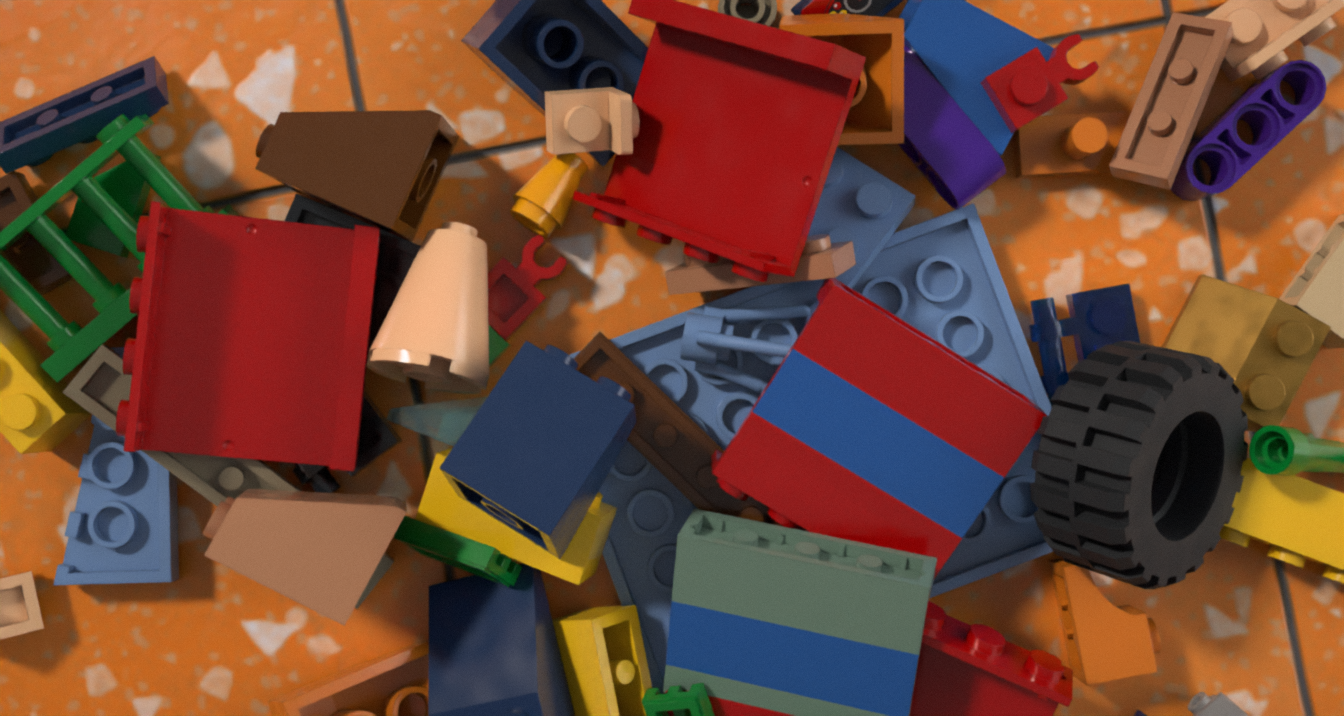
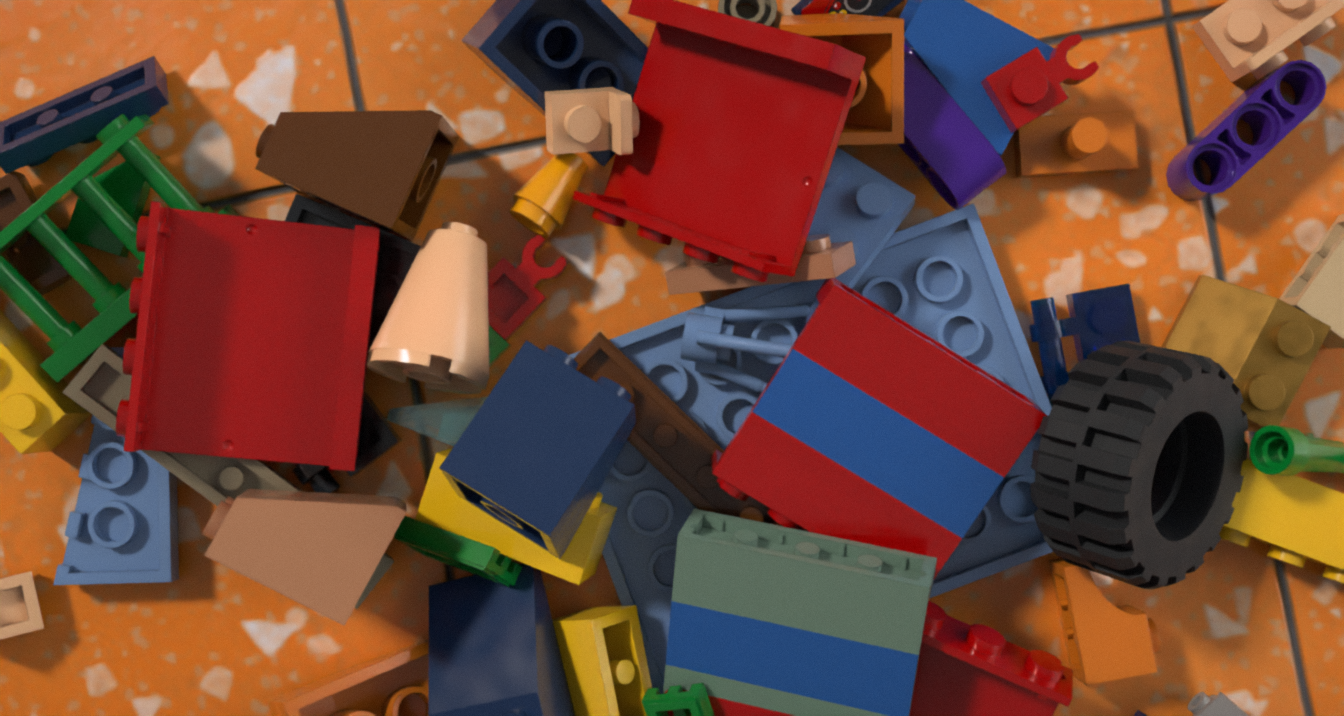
nougat plate [1109,12,1234,190] -> none

